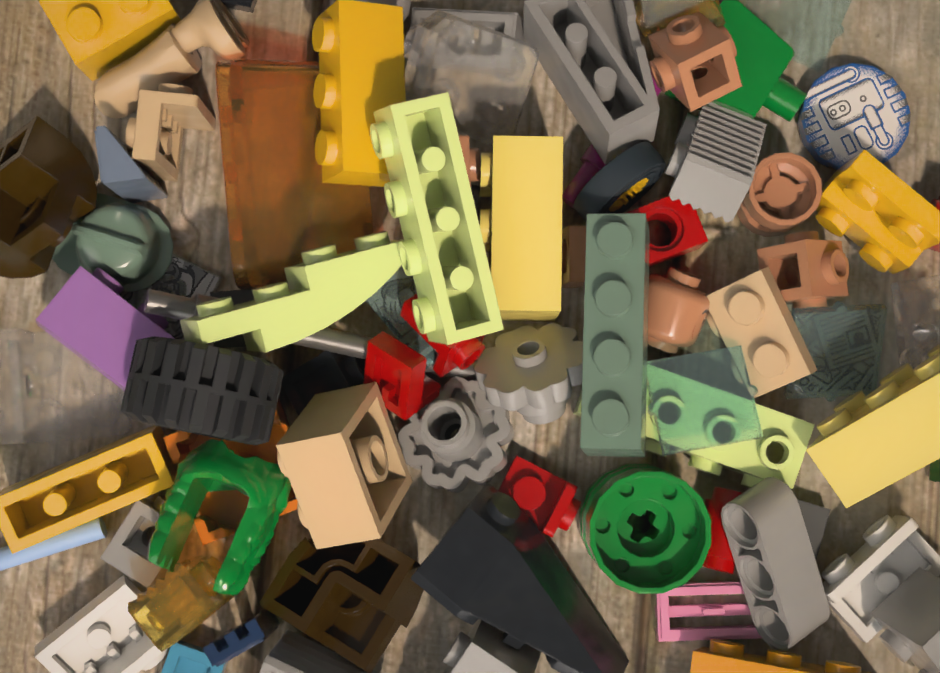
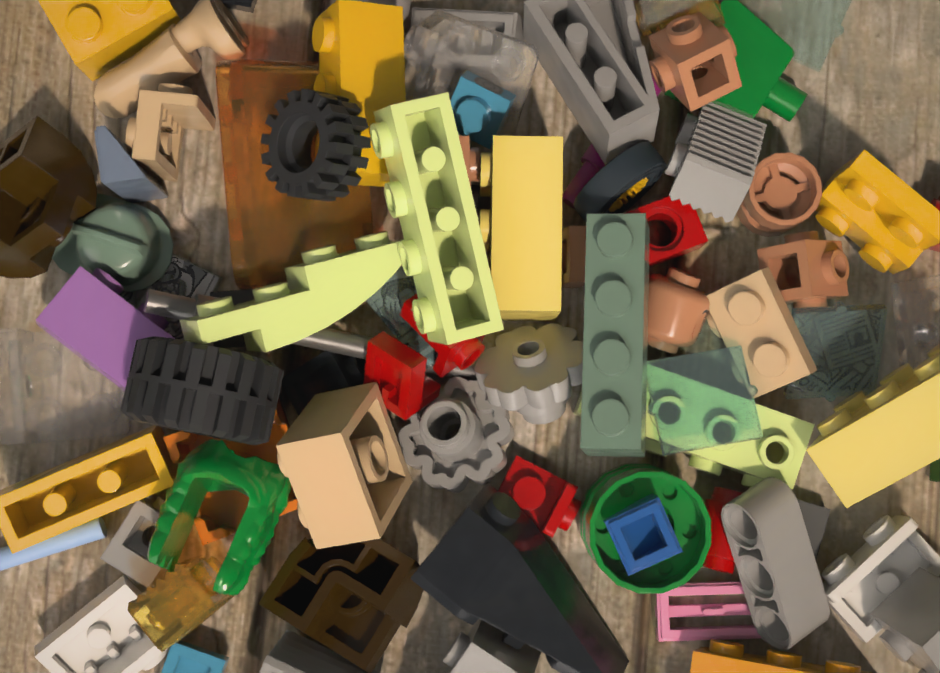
dark blue tile [203,609,280,667] -> none
tile [797,63,911,170] -> none
none -> black tyre [261,89,371,202]
none -> dark azure plate [450,70,516,149]
none -> blue slope [603,493,683,576]

